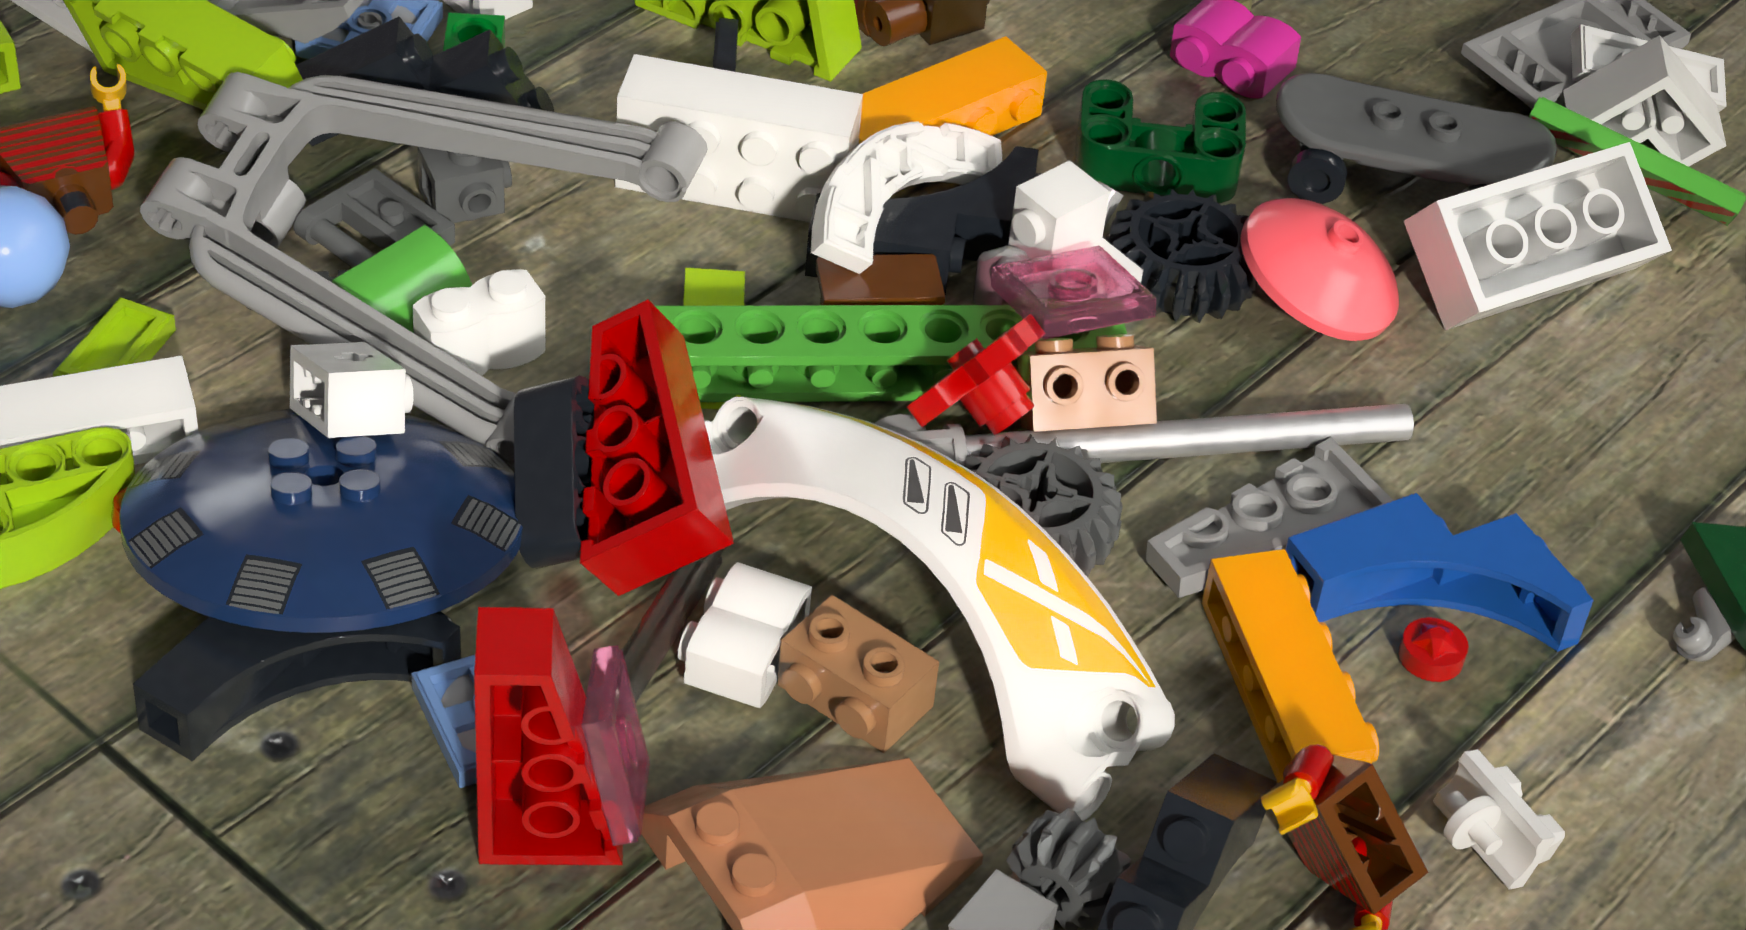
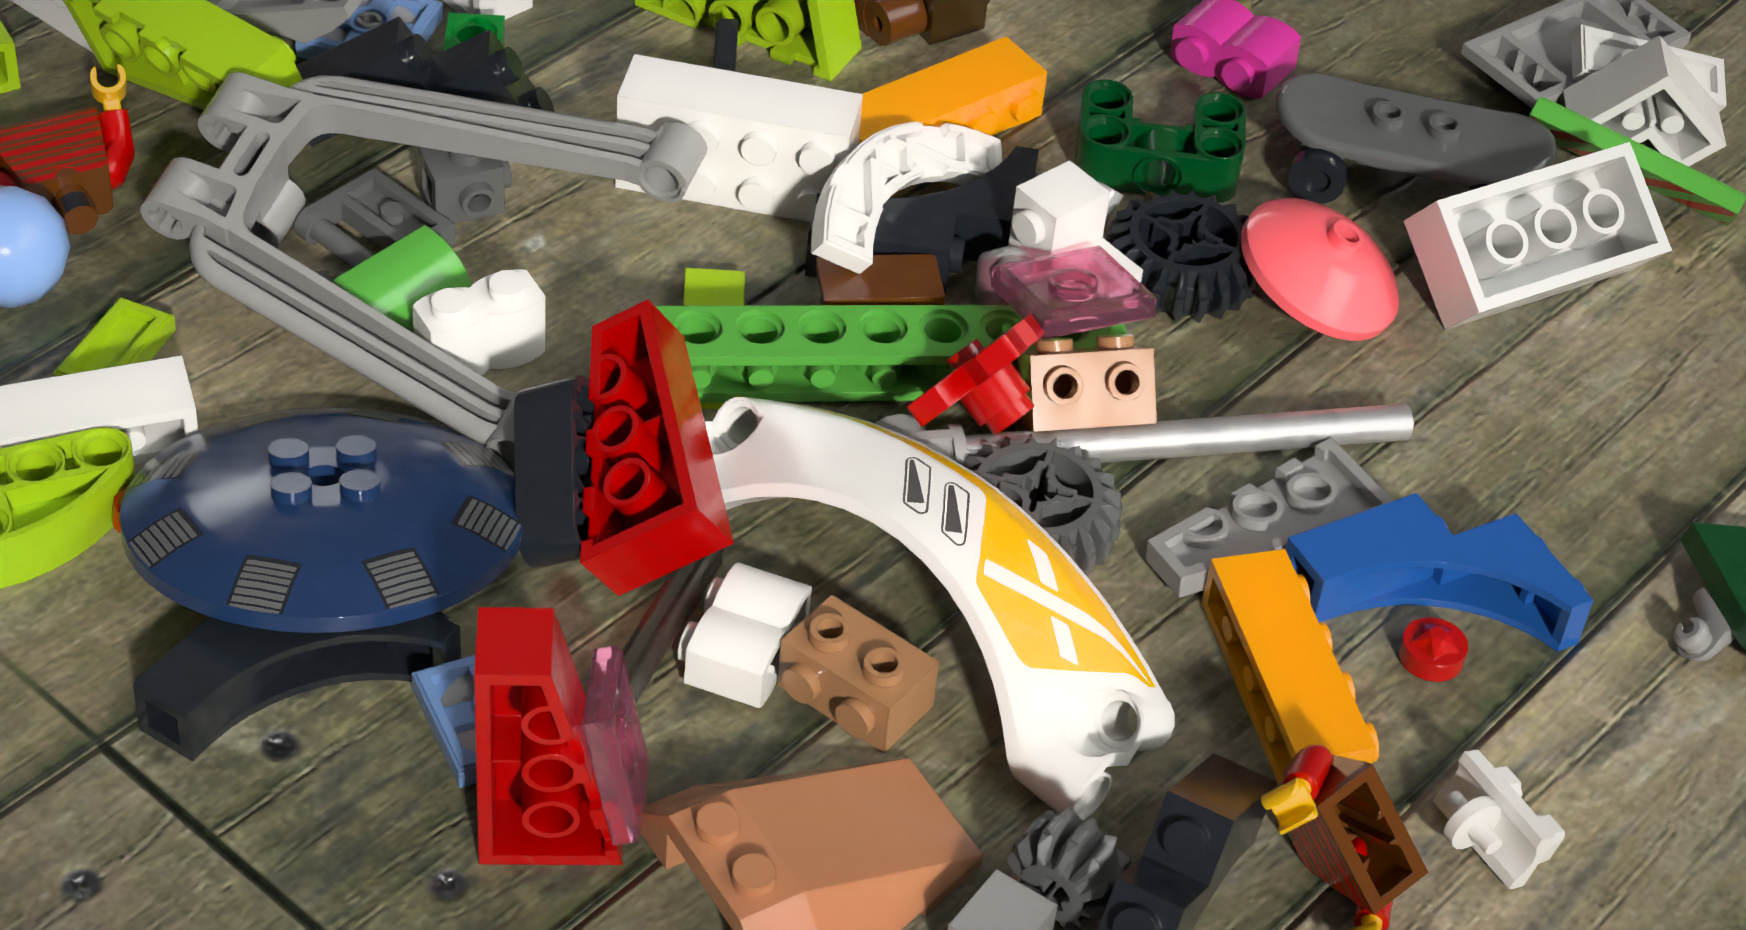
white brick [290,342,413,438] -> none

